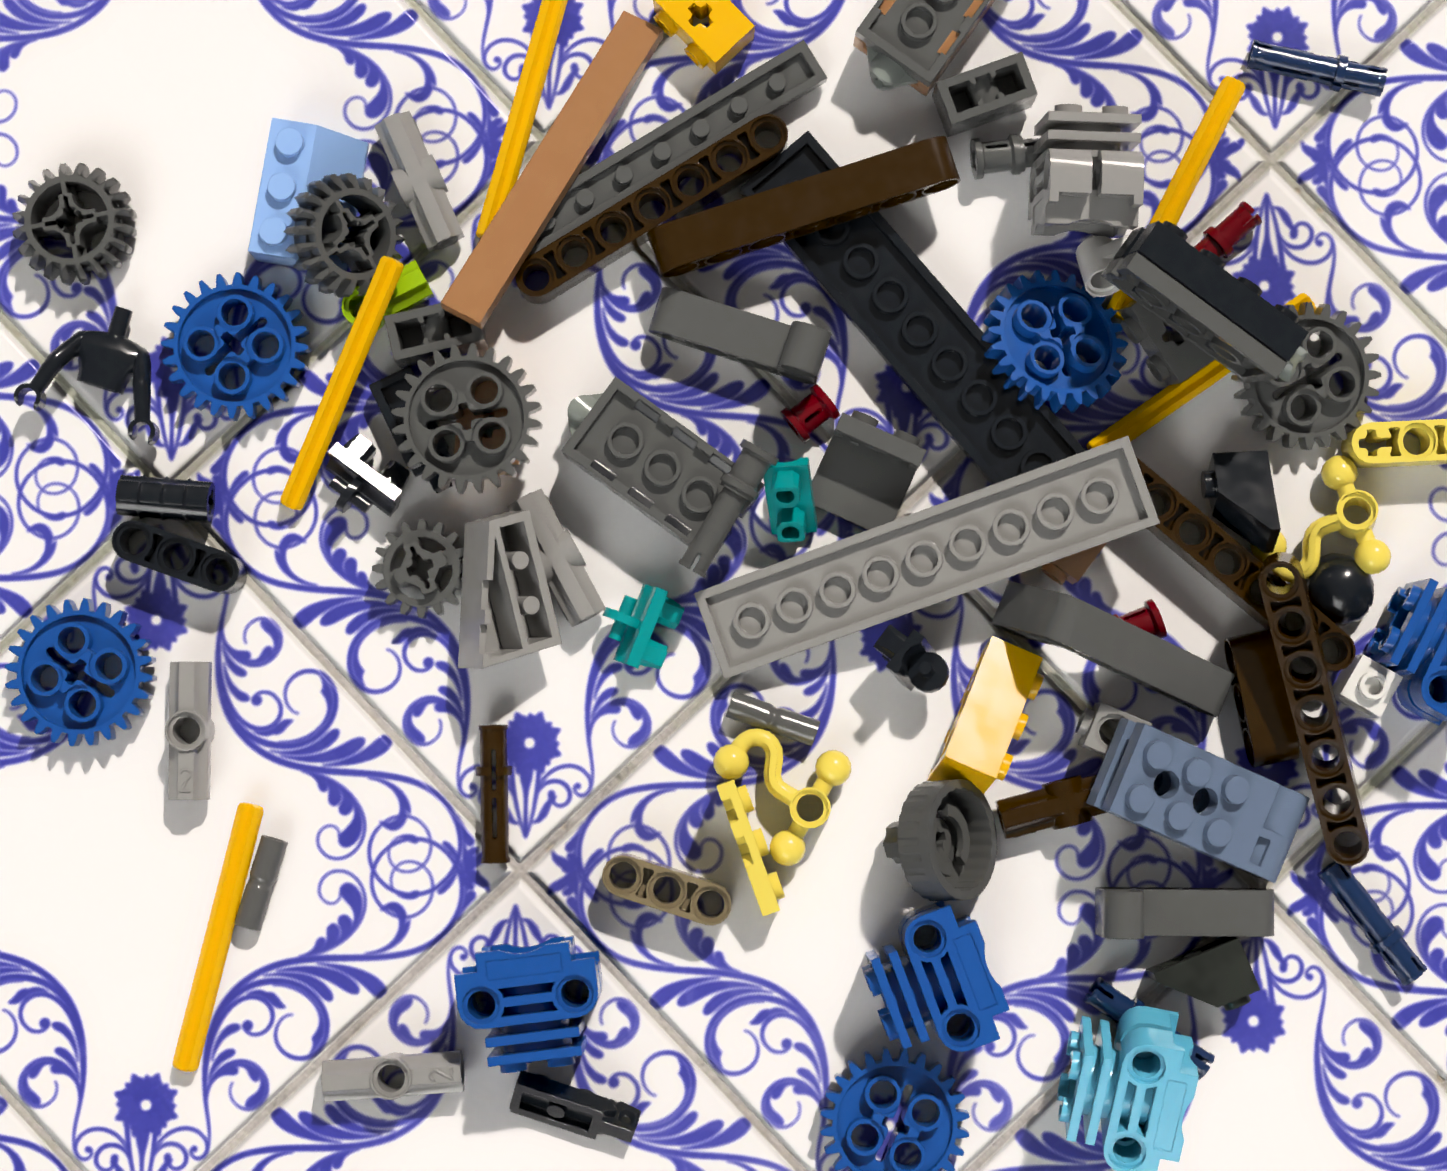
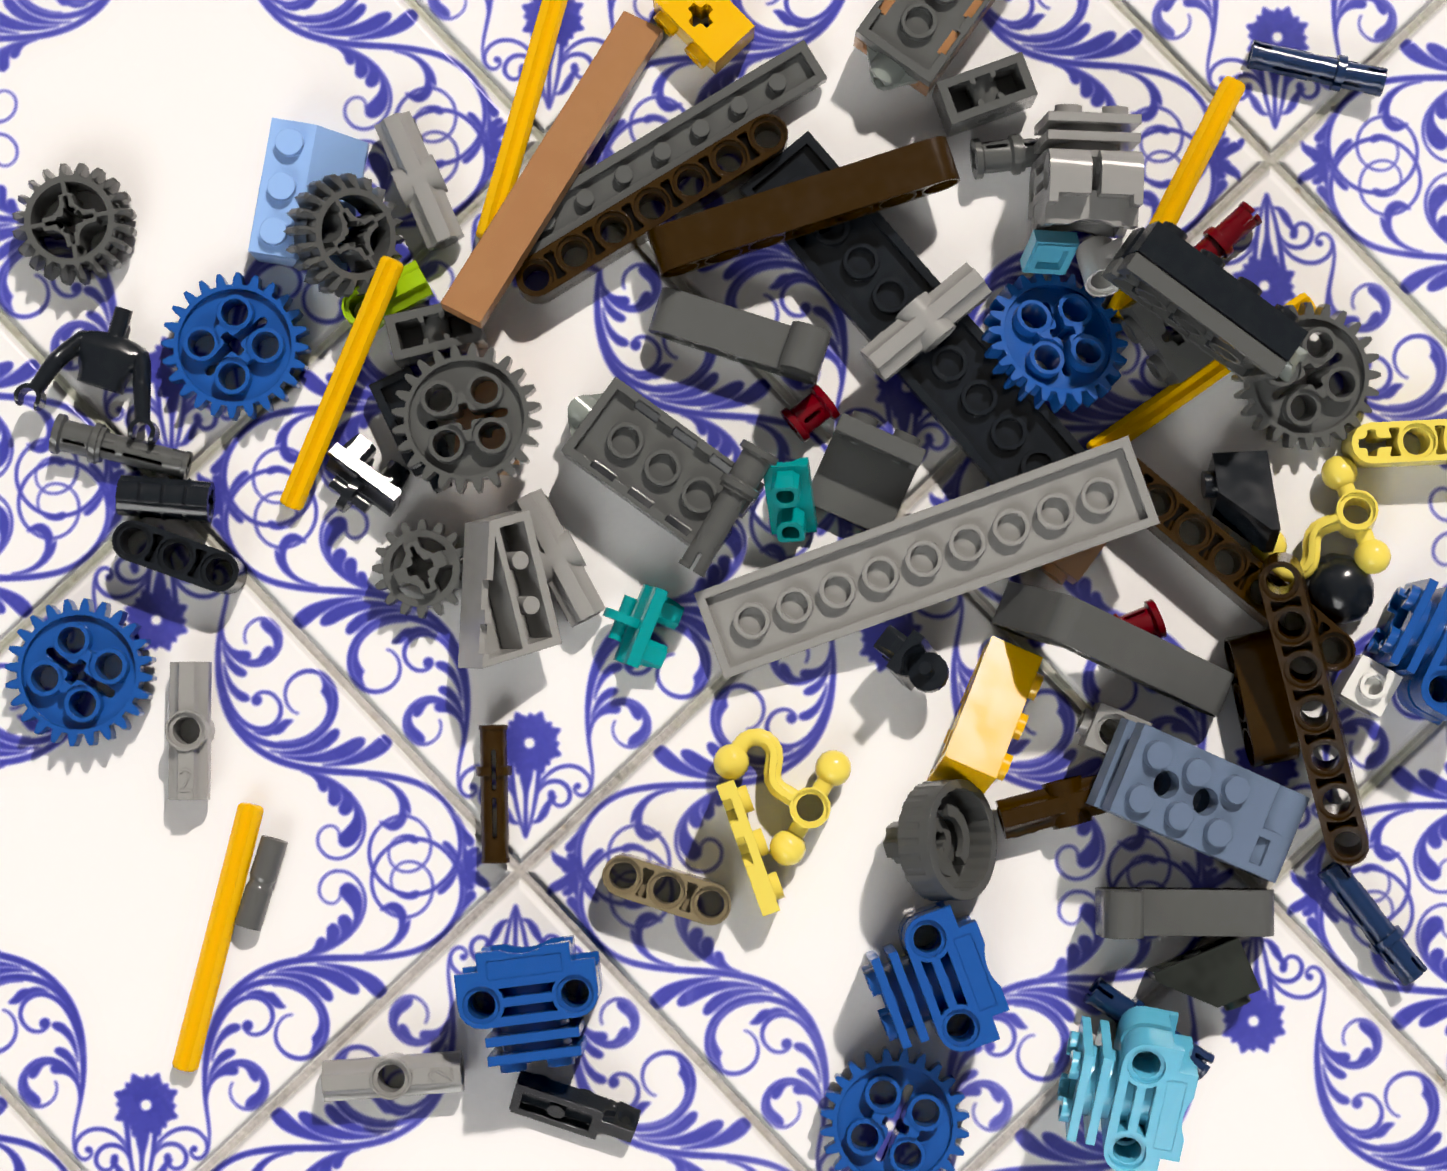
dark grey piece [726,691,820,746] -> none
none -> dark grey pin [49,413,193,480]
none -> light grey piece [860,262,992,382]
none -> medium azure tile [1020,230,1080,275]

